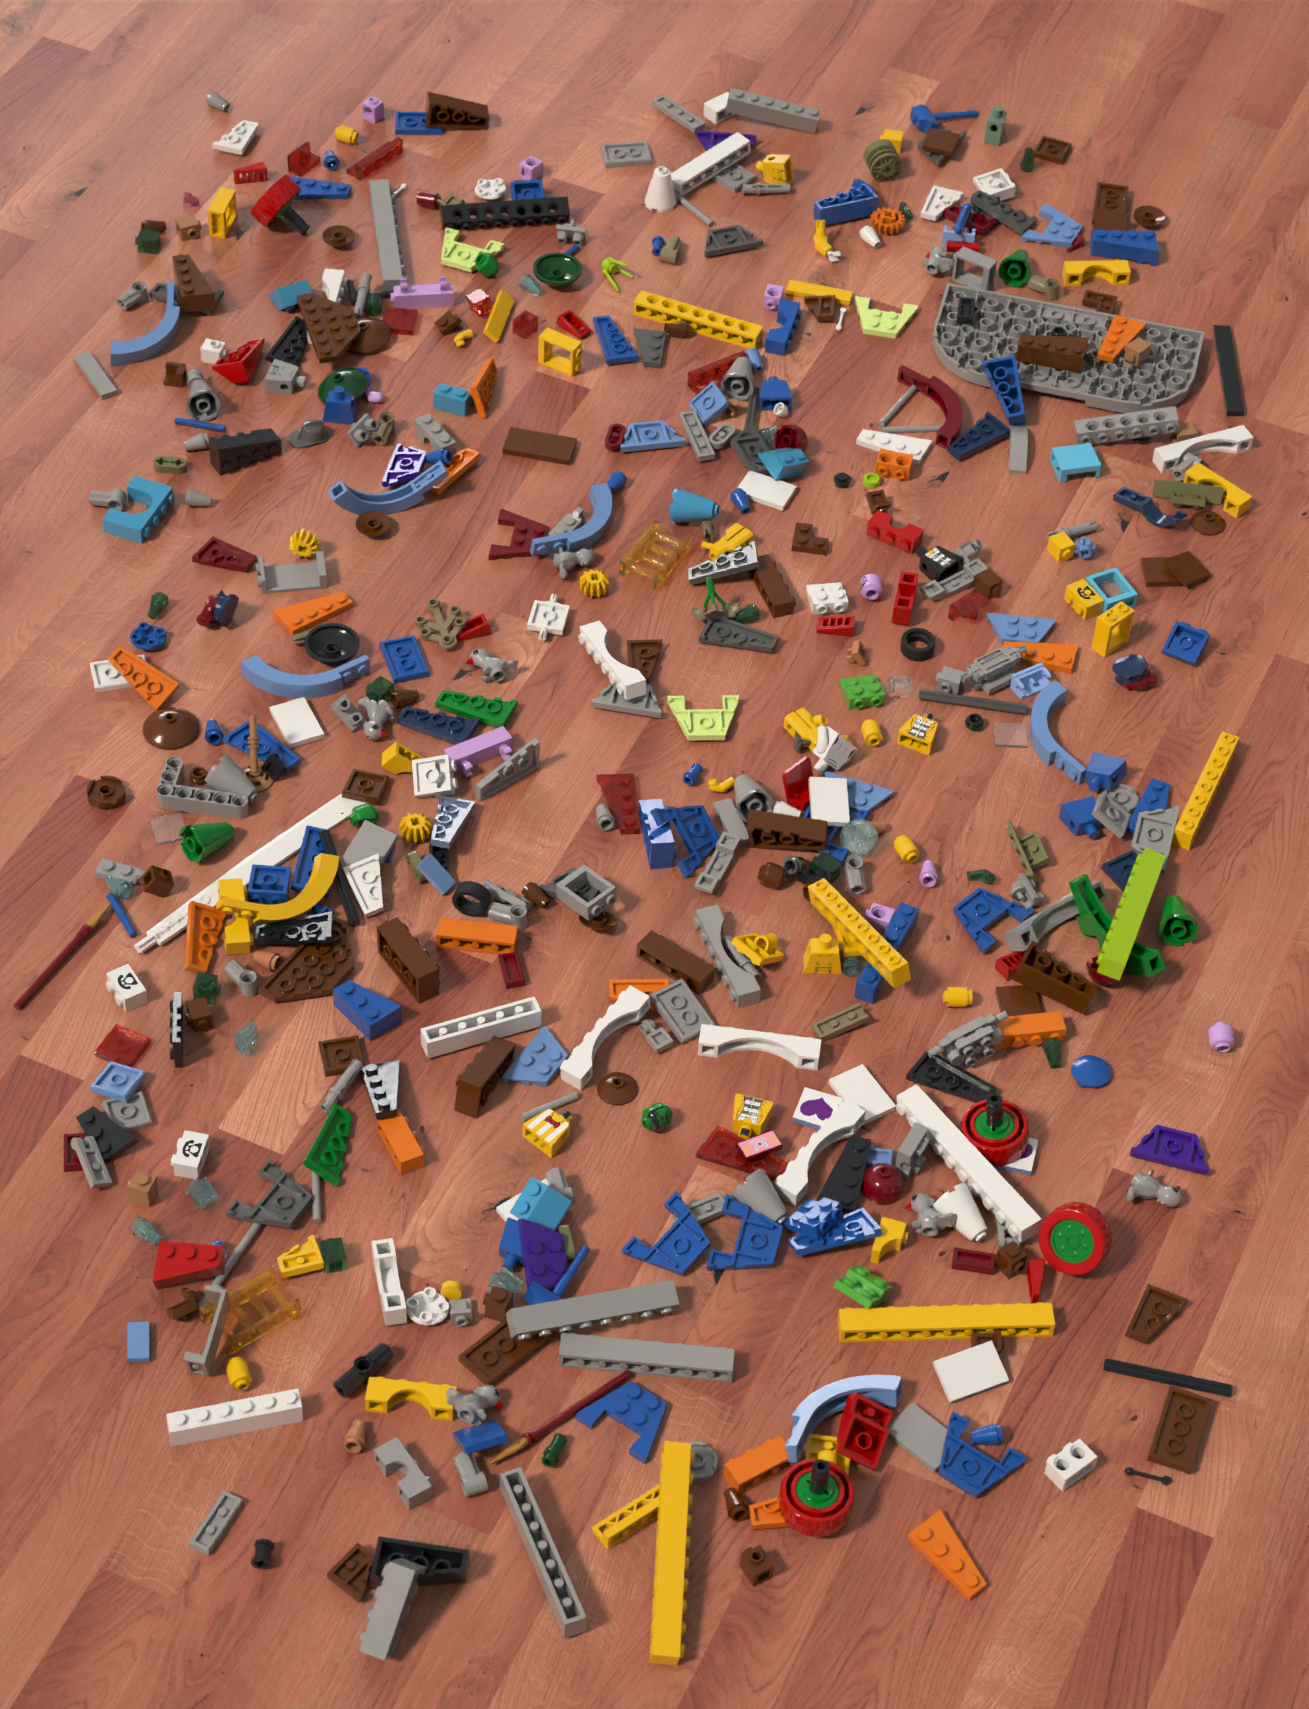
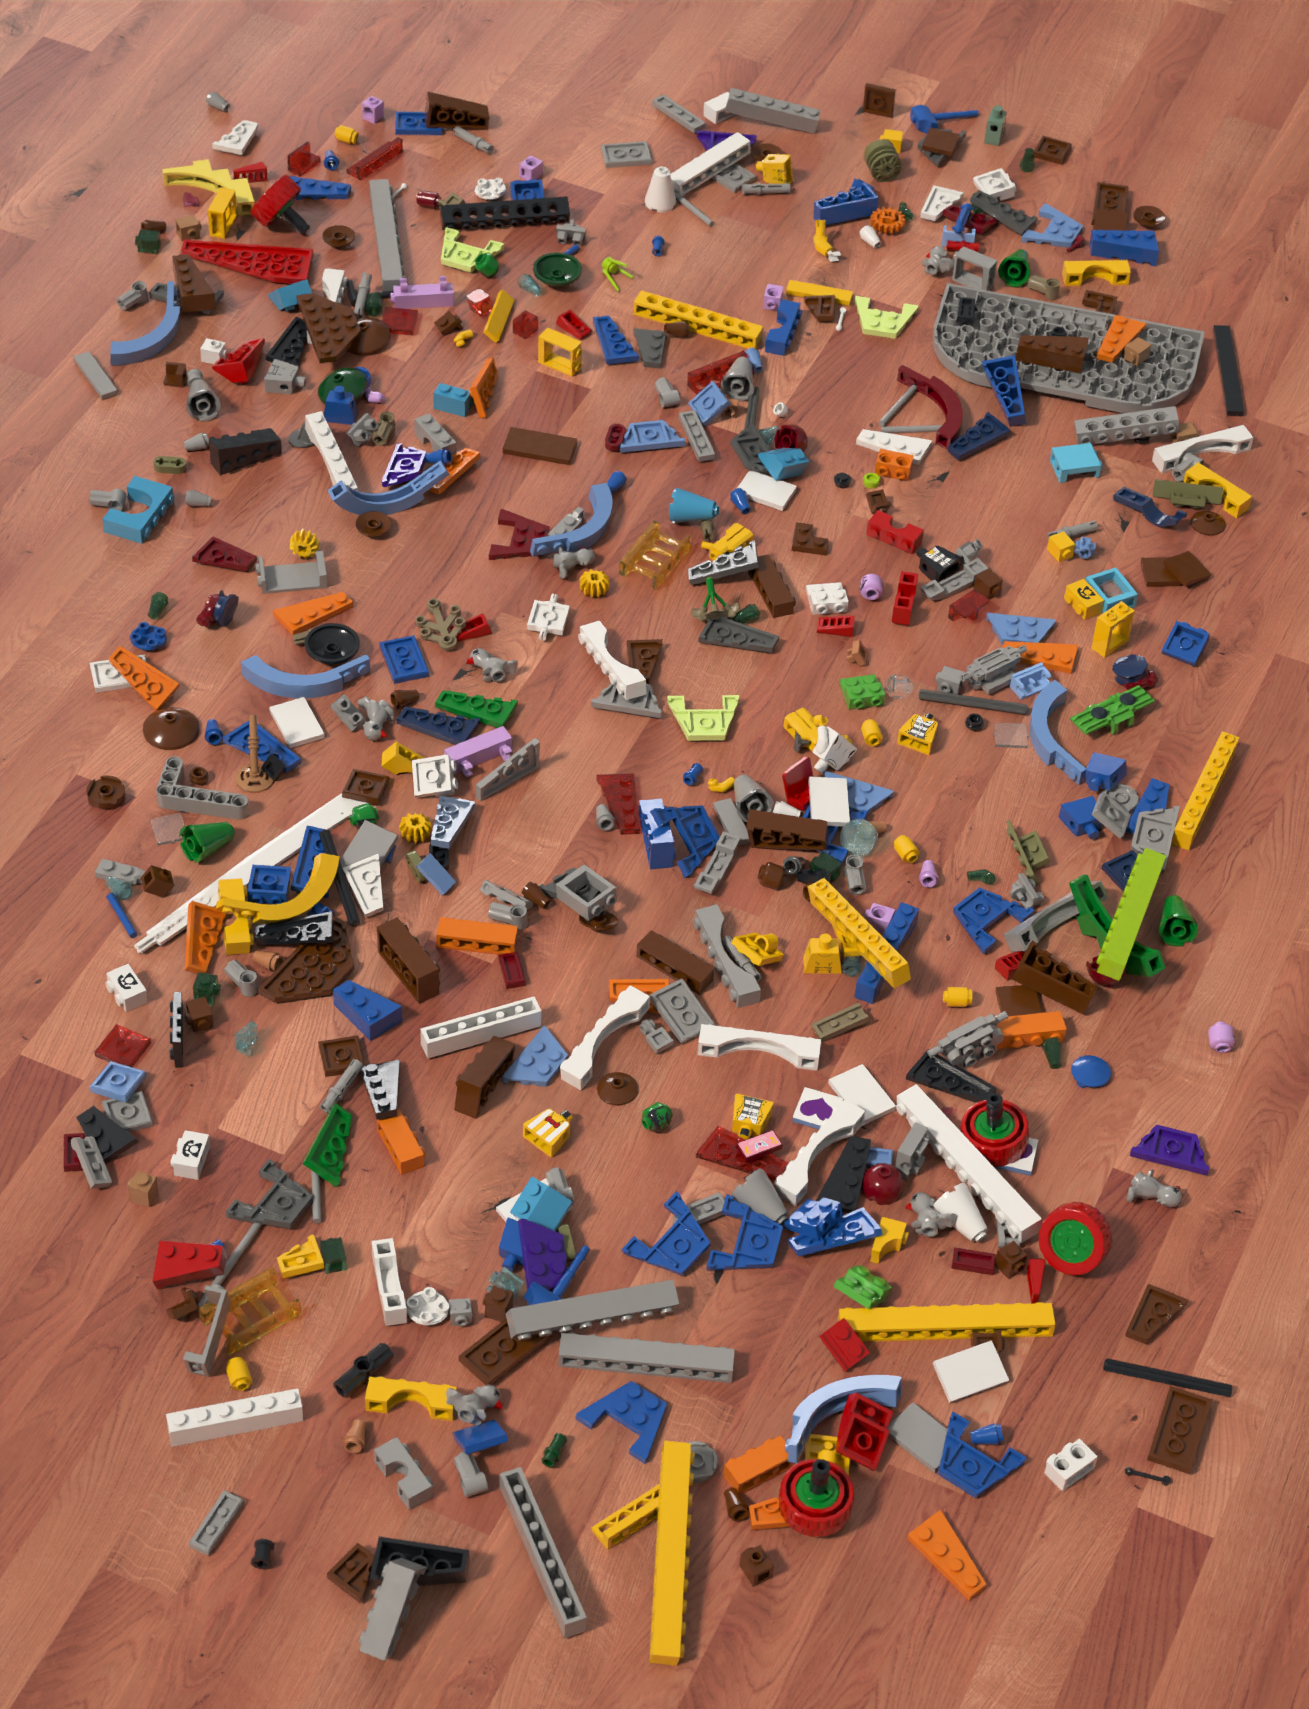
dark red piece [14,902,112,1010] -> none
medium blue tile [127,1321,150,1363] -> none
clear light blue cone [130,1216,162,1246] -> none
blue bar [174,417,226,432] -> none
clear light blue bracket [185,1177,219,1210] -> none
light grey cone [205,755,258,804] -> none
clear green brick [366,676,395,703] -> none
yellow tile [440,1281,463,1300] -> none
black tyre [452,881,491,917] -> none
dark red piece [490,1370,632,1464] -> none
light grey bar [520,1092,578,1122] -> none
dark tan piece [660,236,683,265] -> none
dark grey wing [704,225,763,257] -> none
light grey plate [709,424,735,449] -> none
blue torso [759,376,792,411] -> none
black tyre [900,628,935,661] -> none
light grey slope [1009,425,1028,474] -> none
none -> light yellow arch [162,159,254,216]
none -> red wing [181,240,313,284]
none -> white arch [305,411,358,491]
none -> light grey pin [453,126,494,154]
none -> light grey piece [655,377,680,408]
none -> reddish brown dish [752,143,783,162]
none -> red plate [818,1318,870,1372]
none -> reddish brown tile [862,83,896,118]
none -> bright green piece [1070,685,1155,735]

